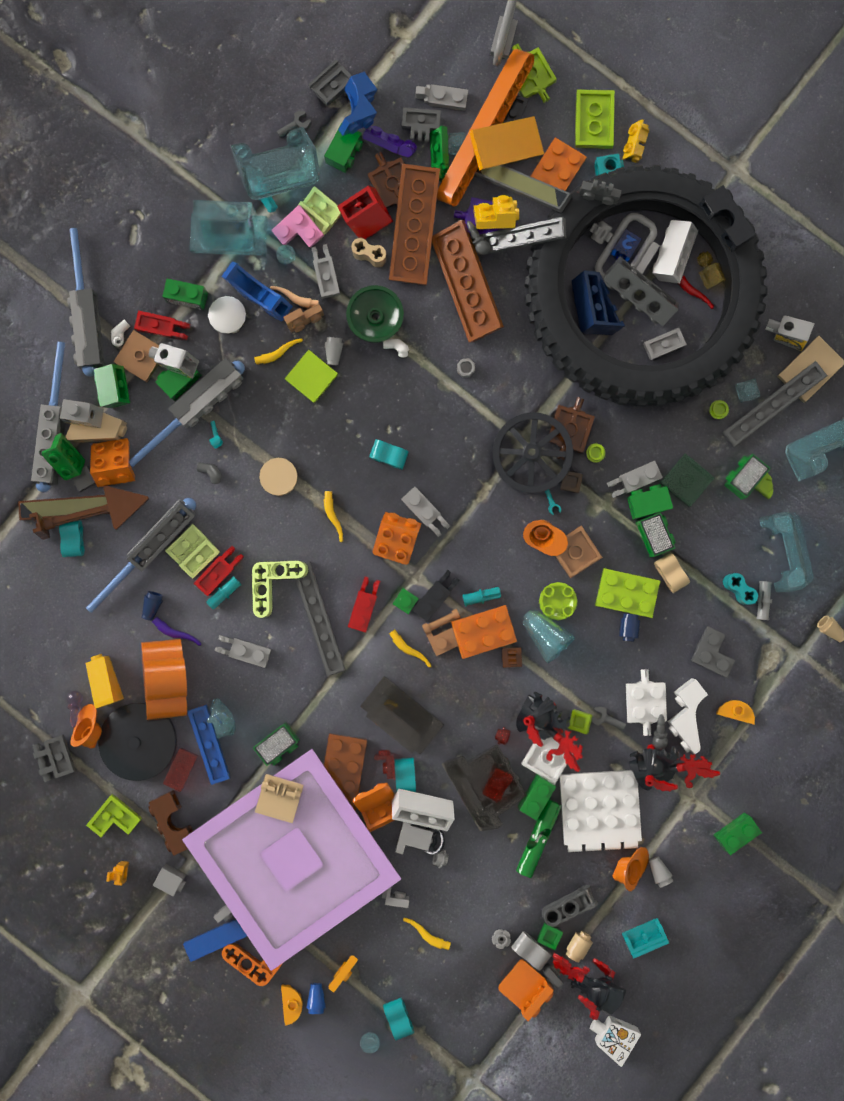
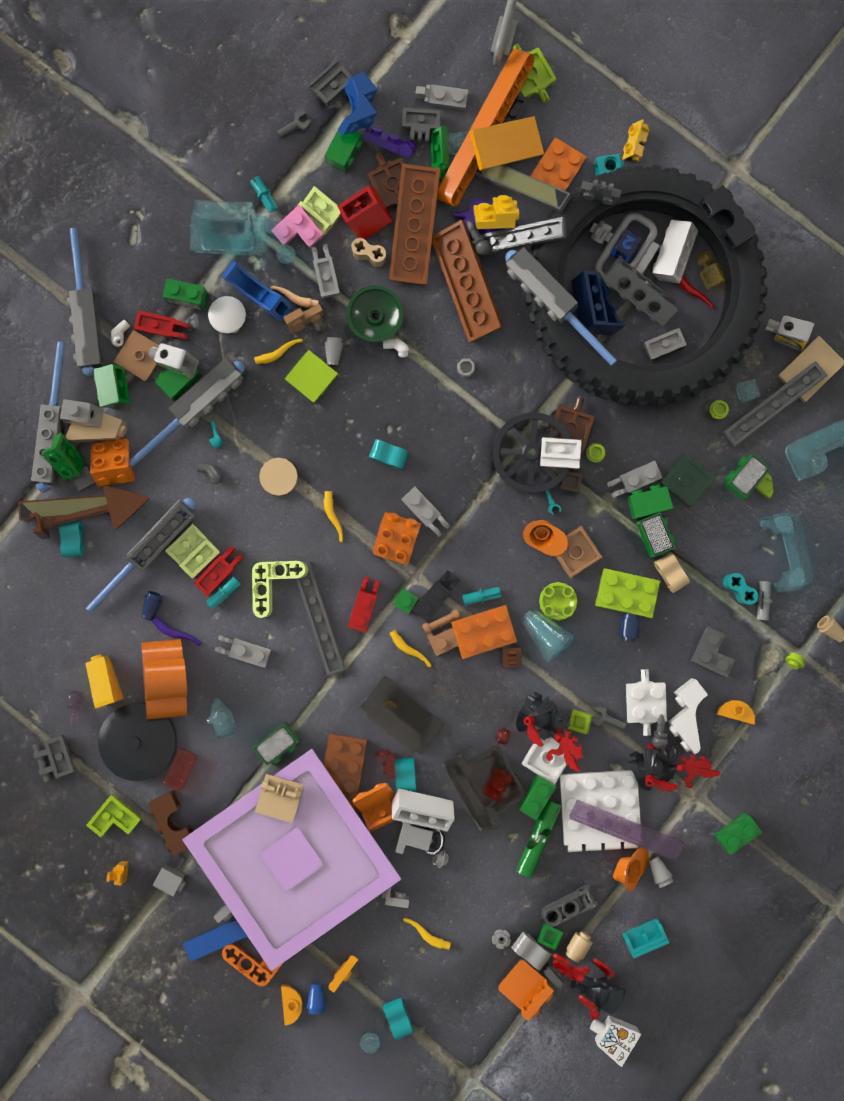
orange piece [70,704,102,749] -> none
blue plate [187,704,231,785] -> none
clear light blue windscreen [231,127,320,200] -> none
lime plate [575,90,615,149] -> none
none -> piece [505,247,617,366]
none -> white plate [540,438,581,469]
none -> clear purple tile [569,799,684,861]
none -> lime plate [785,653,805,670]

